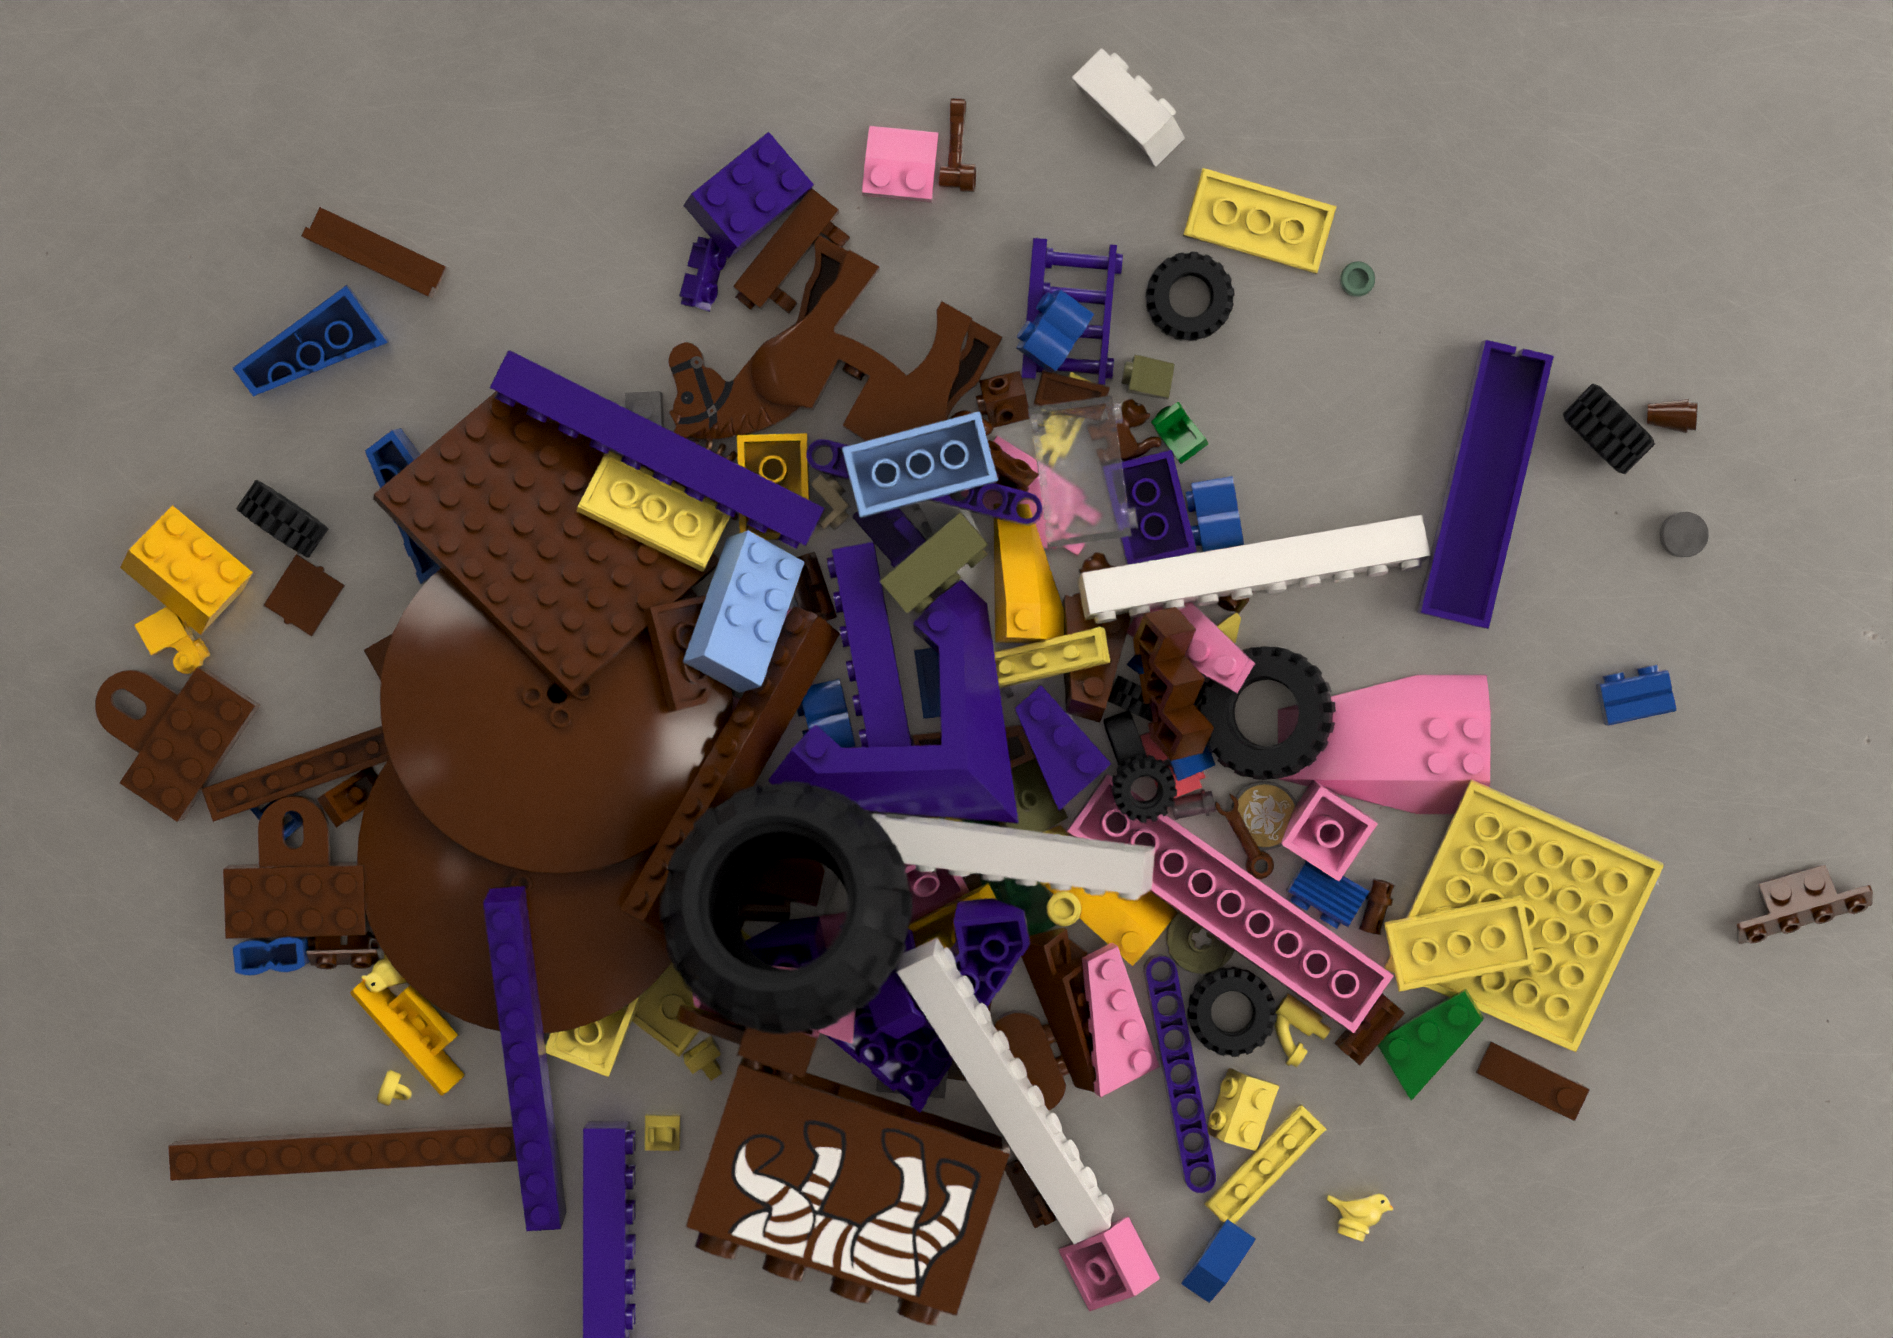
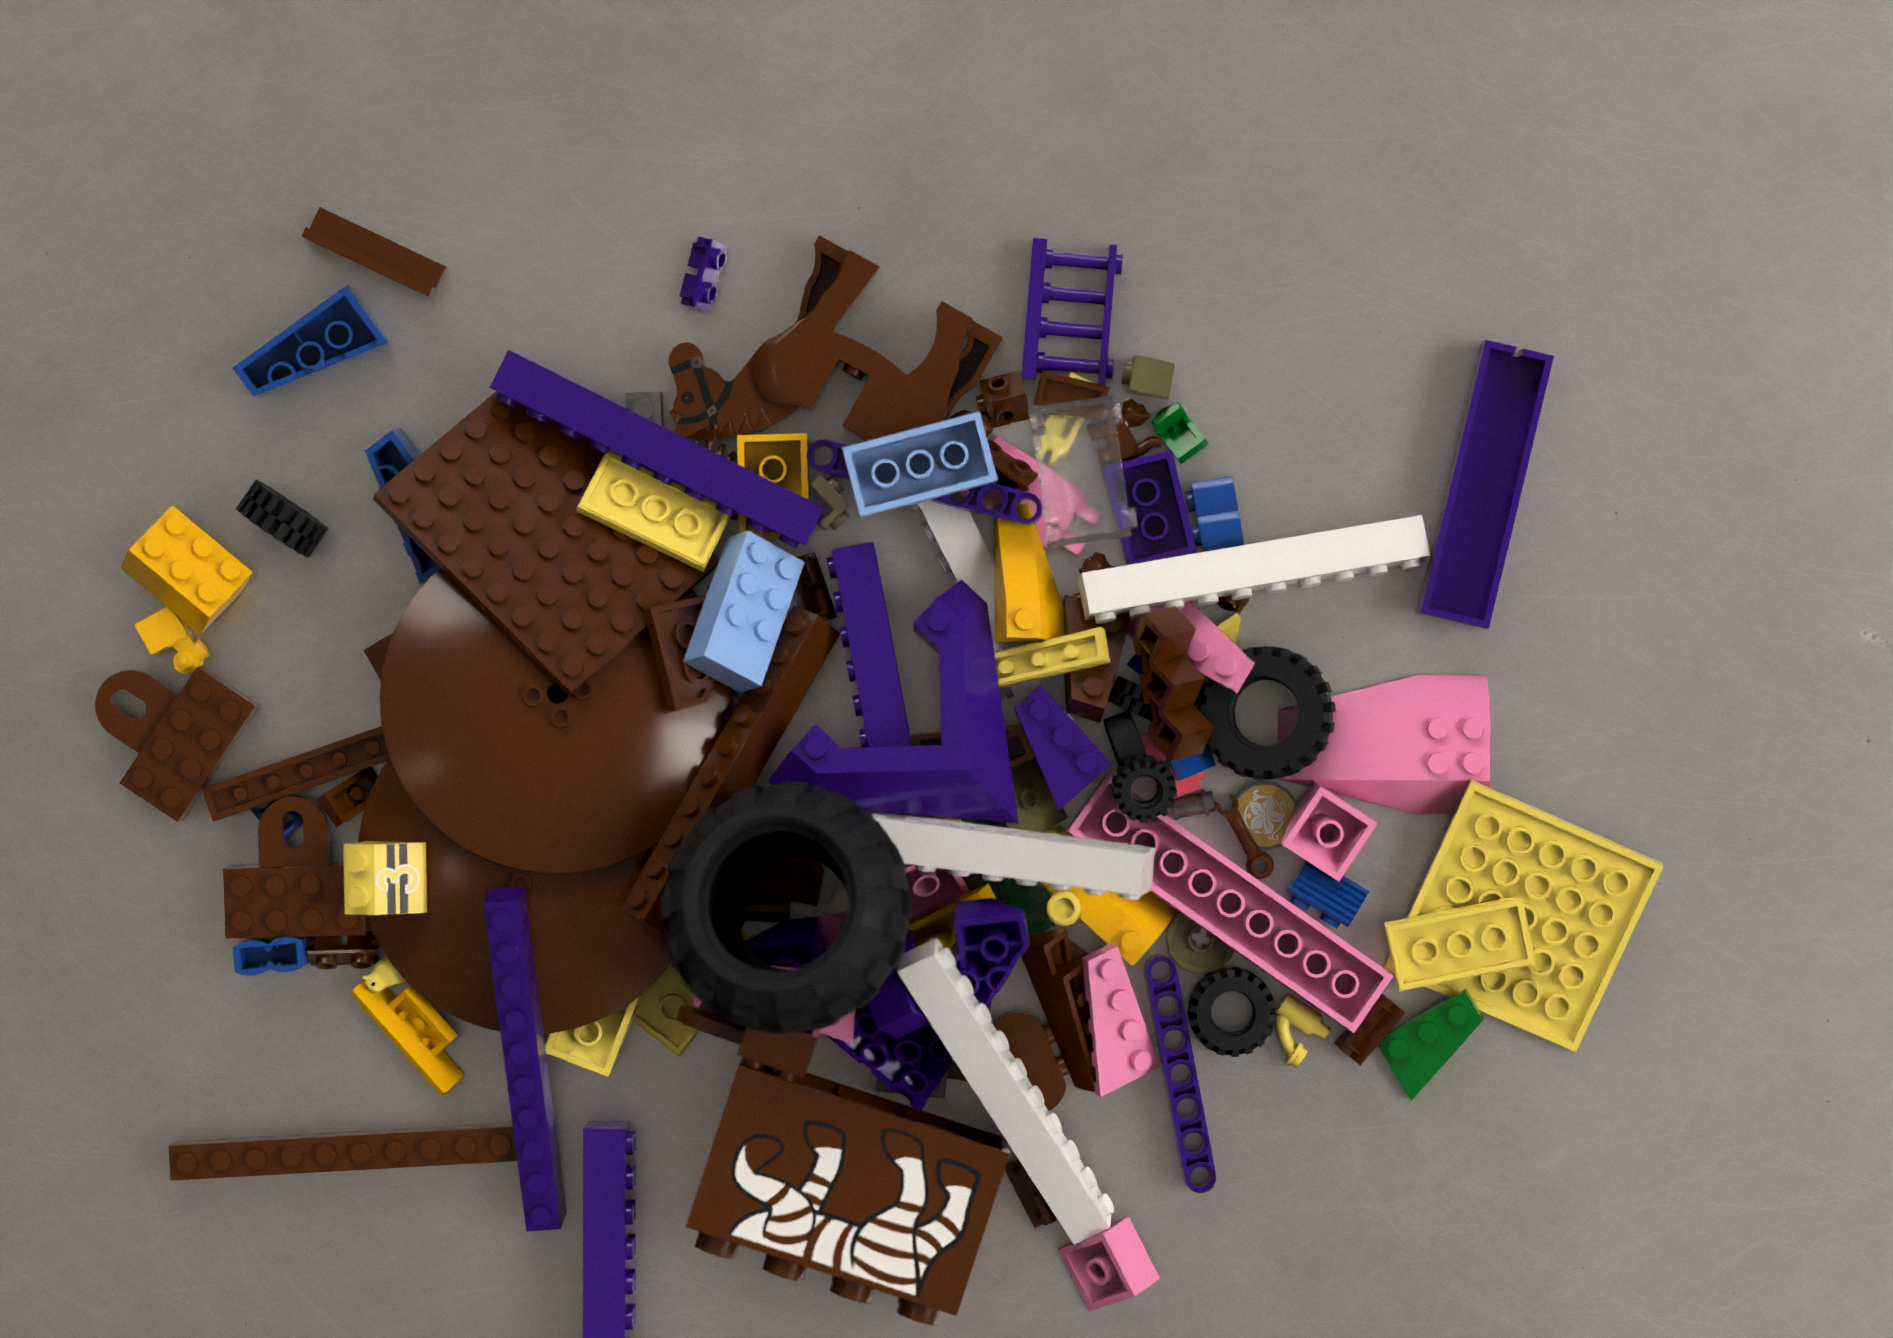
reddish brown piece [264,554,345,636] -> none
light yellow tile [376,1070,412,1106] -> none
light yellow tile [645,1114,681,1151] -> none
dark purple brick [683,132,814,259] -> none
light yellow tile [683,1035,722,1081] -> none
reddish brown brick [733,188,850,314] -> none
blue brick [797,678,856,748] -> none
dark purple panel [853,508,927,569] -> none
bright pink slope [862,126,939,203] -> none
olive brick [879,512,989,614] -> none
blue tile [914,648,941,719] -> none
reddish brown brick [939,98,977,192] -> none
blue brick [1016,290,1094,373] -> none
white wedge [1072,48,1185,167] -> none
black tyre [1145,252,1235,341] -> none
blue slope [1181,1219,1256,1303] -> none
light yellow tile [1183,168,1337,274] -> none
light yellow tile [1204,1104,1326,1224] -> none
light yellow bracket [1207,1068,1279,1151] -> none
light yellow animal [1326,1193,1393,1242] -> none
sand green tile [1340,261,1375,297] -> none
reddish brown pin [1359,878,1395,935] -> none
reddish brown slope [1476,1041,1590,1121] -> none
black tyre [1563,383,1655,474] -> none
blue brick [1596,665,1677,726] -> none
reddish brown cone [1647,399,1698,433] -> none
flat silver piece [1660,512,1709,557] -> none
bracket [1737,864,1873,944] -> none
none -> light yellow slope [343,841,427,915]

